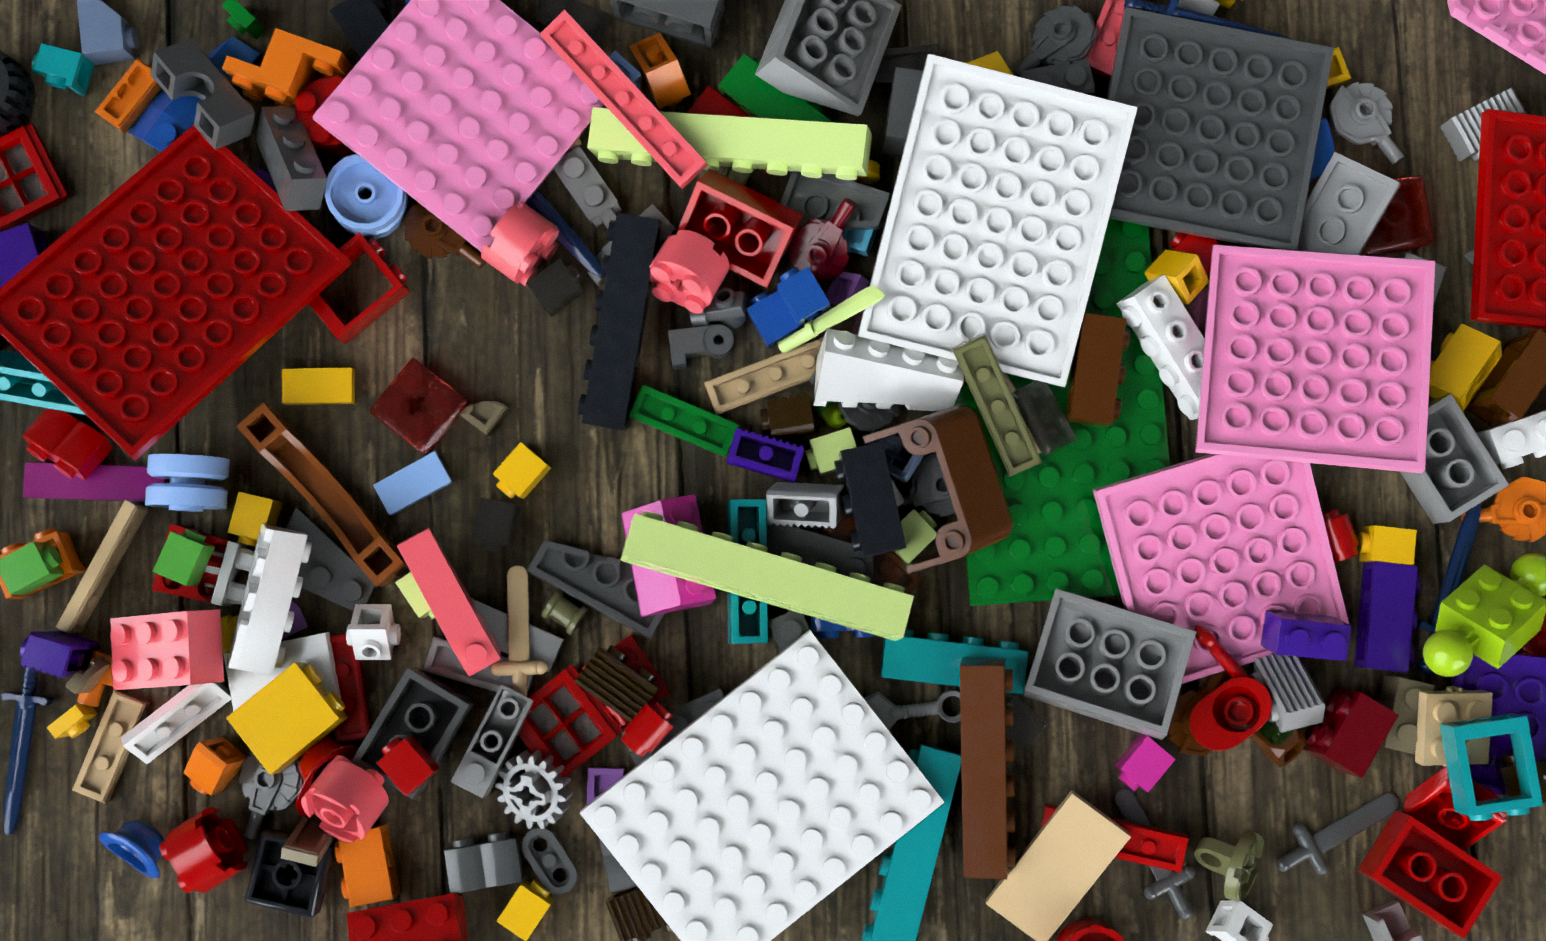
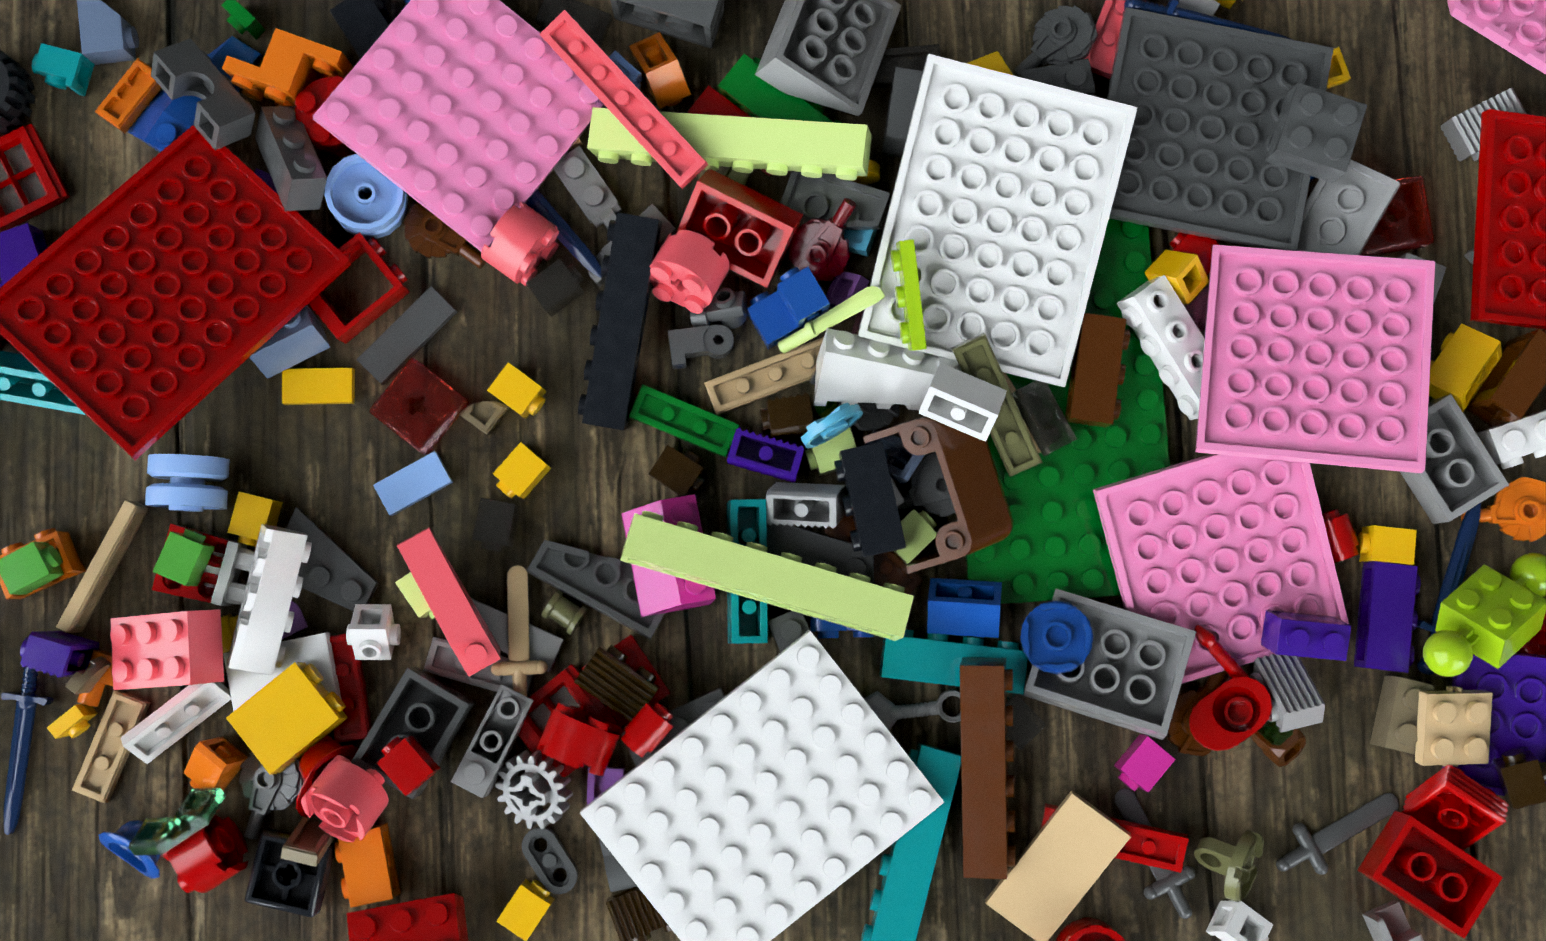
red brick [22,408,113,481] -> none
magenta tile [23,462,169,502] -> none
dark orange arch [236,403,408,587] -> none
dark grey brick [444,831,525,894] -> none
dark red brick [1303,689,1399,778] -> none
light grey piece [1328,82,1404,165] -> none
teal window [1439,713,1543,821] -> none
none -> clear green tile [128,787,226,855]
none -> sand blue brick [249,305,330,379]
none -> dark grey tile [356,286,457,385]
none -> yellow brick [487,362,547,419]
none -> red brick [536,702,621,776]
none -> dark brown brick [648,445,706,496]
none -> medium azure wheel [800,403,863,448]
none -> lime plate [891,239,927,351]
none -> white brick [919,363,1007,442]
none -> blue brick [927,578,1002,638]
none -> blue tile [1020,601,1093,674]
none -> dark grey brick [1265,82,1367,183]

